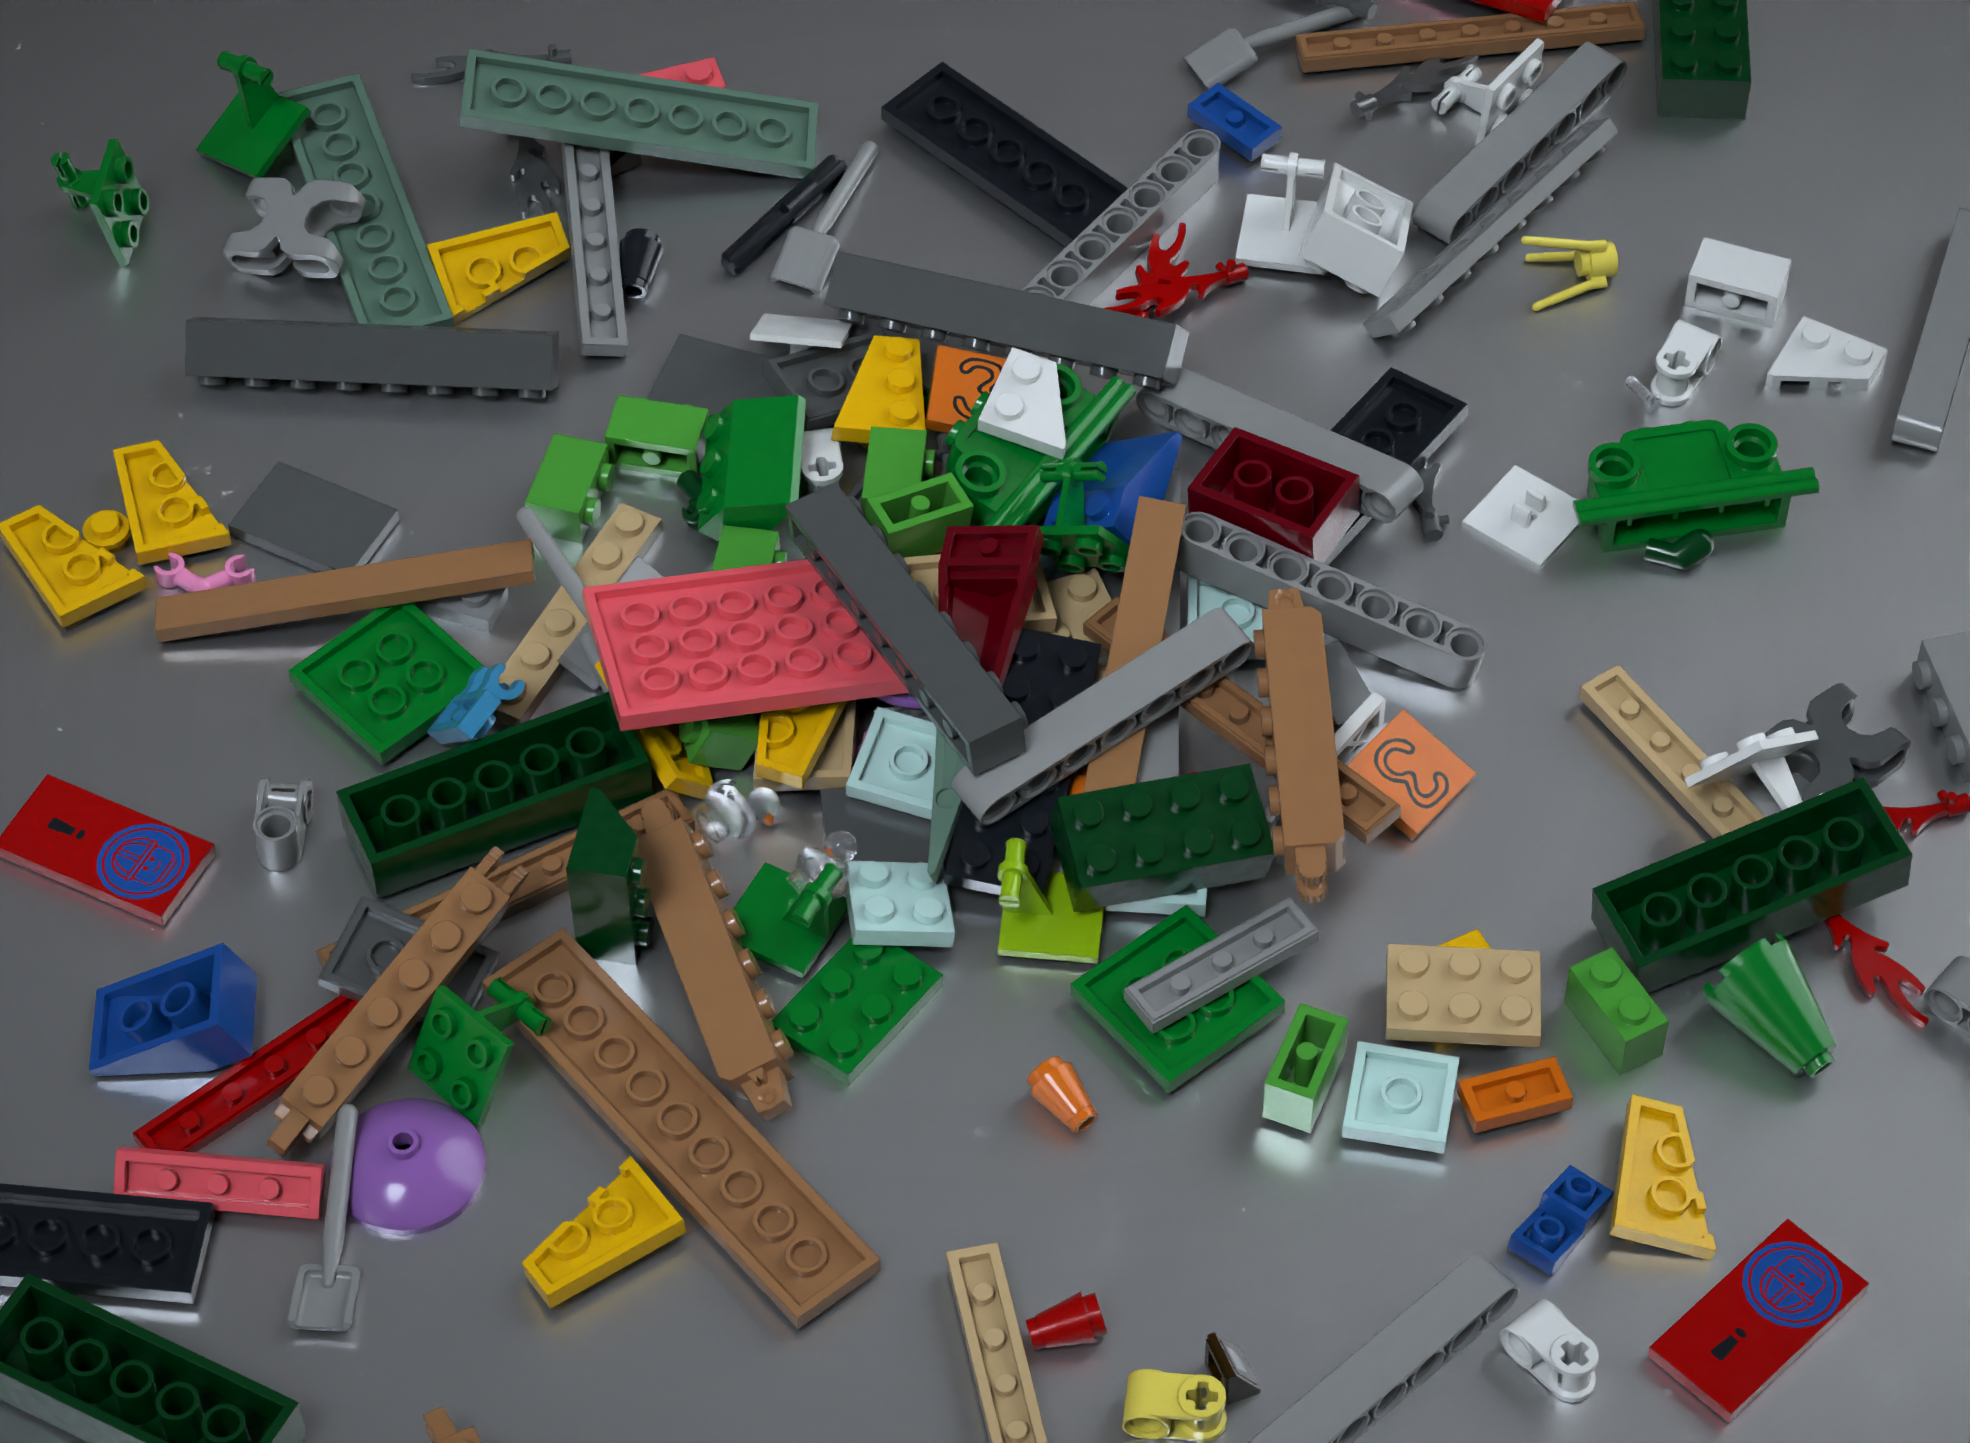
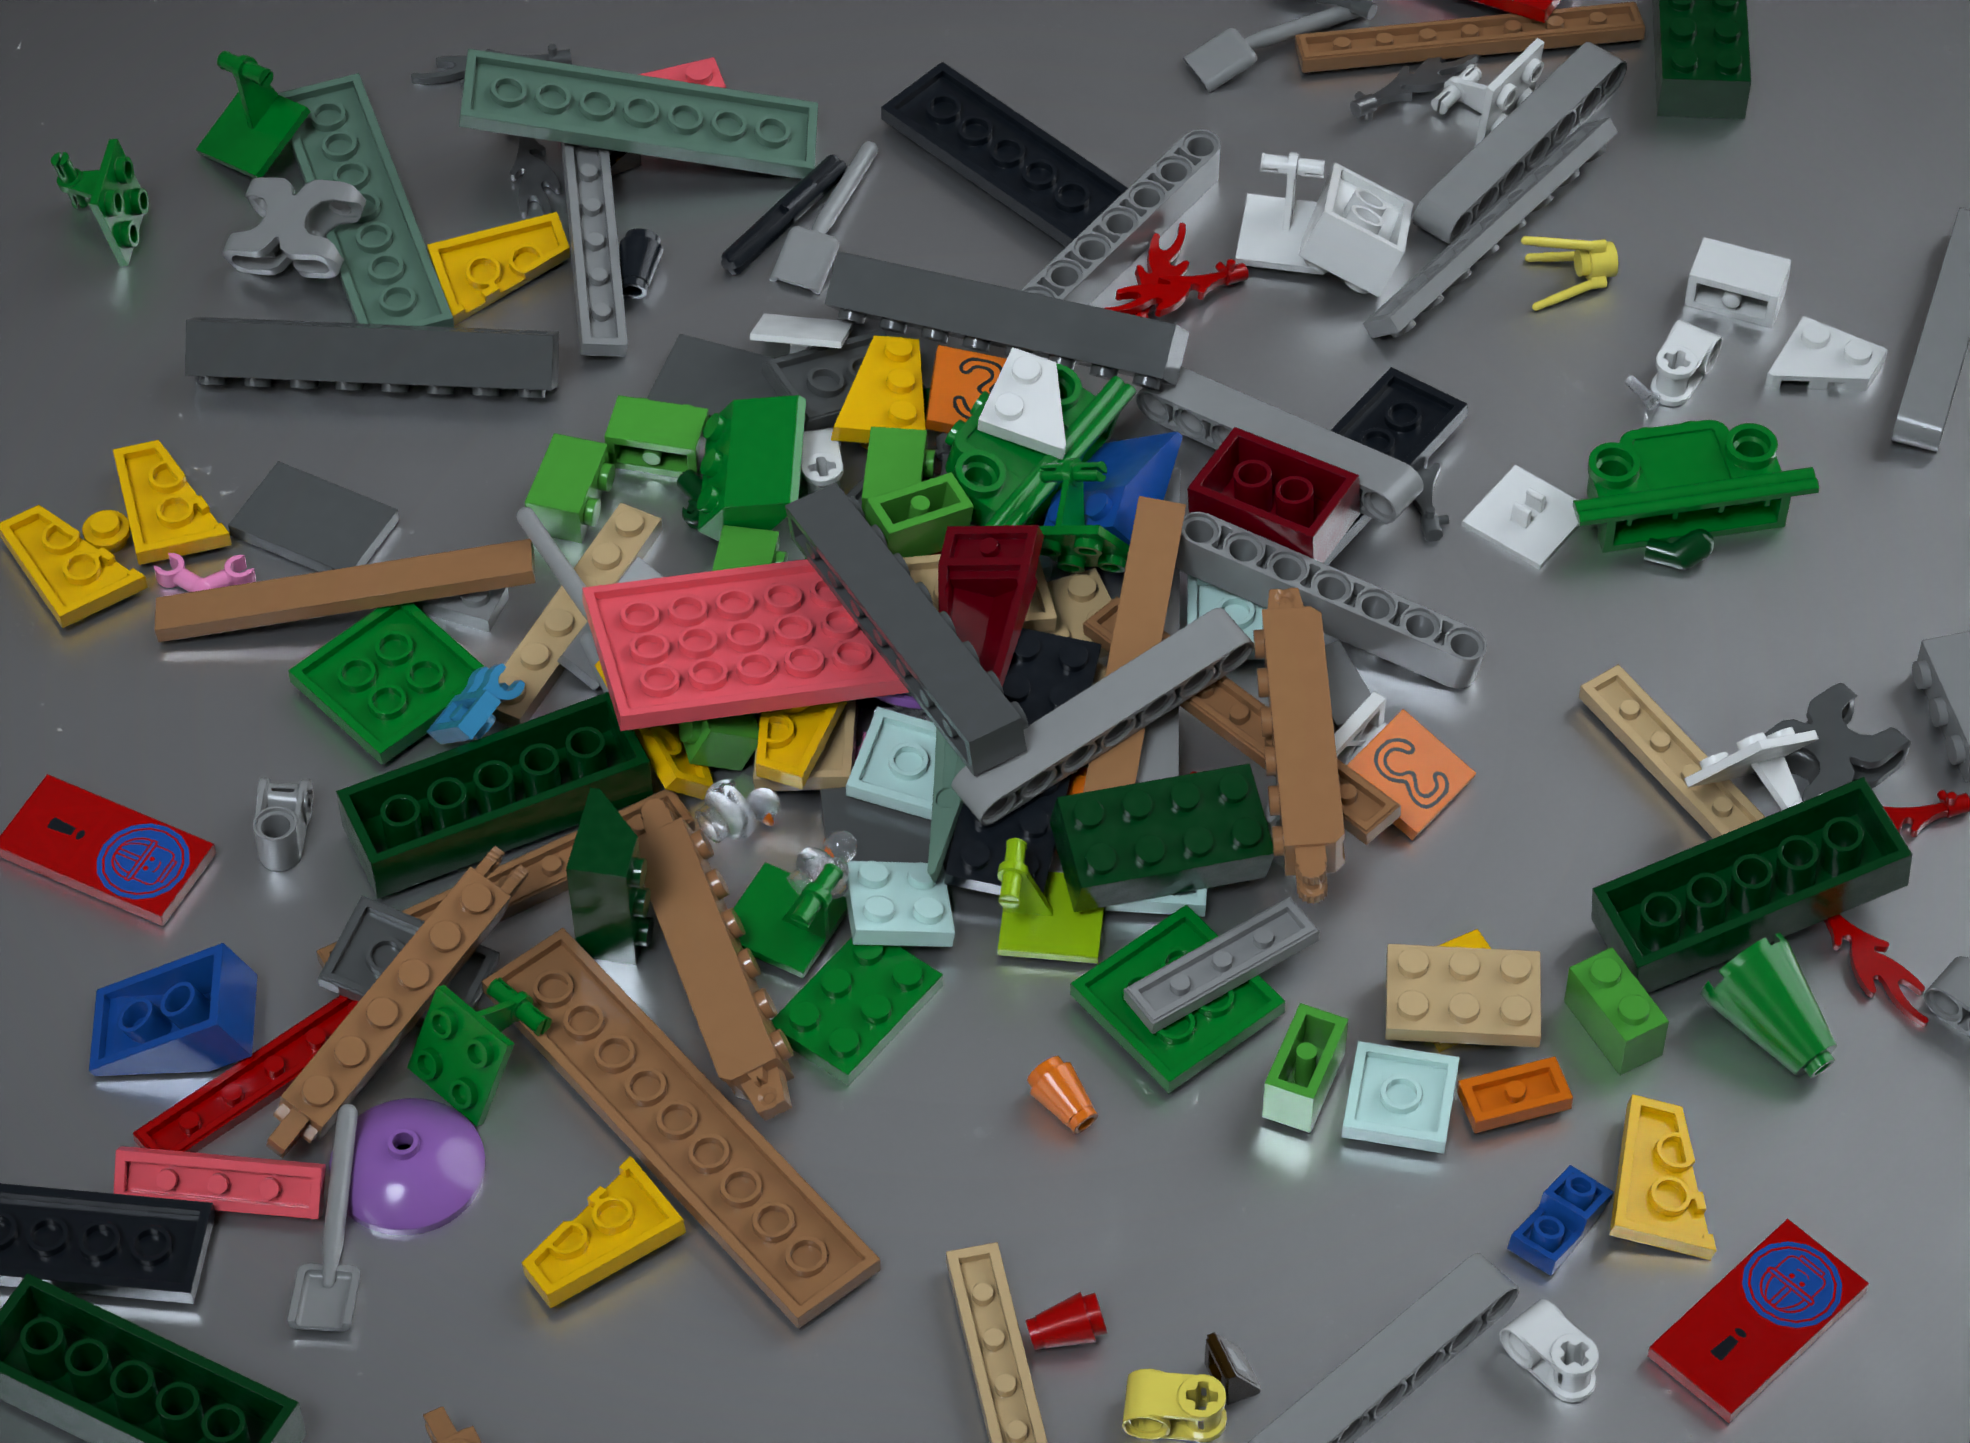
blue plate [1187,83,1282,162] -> none

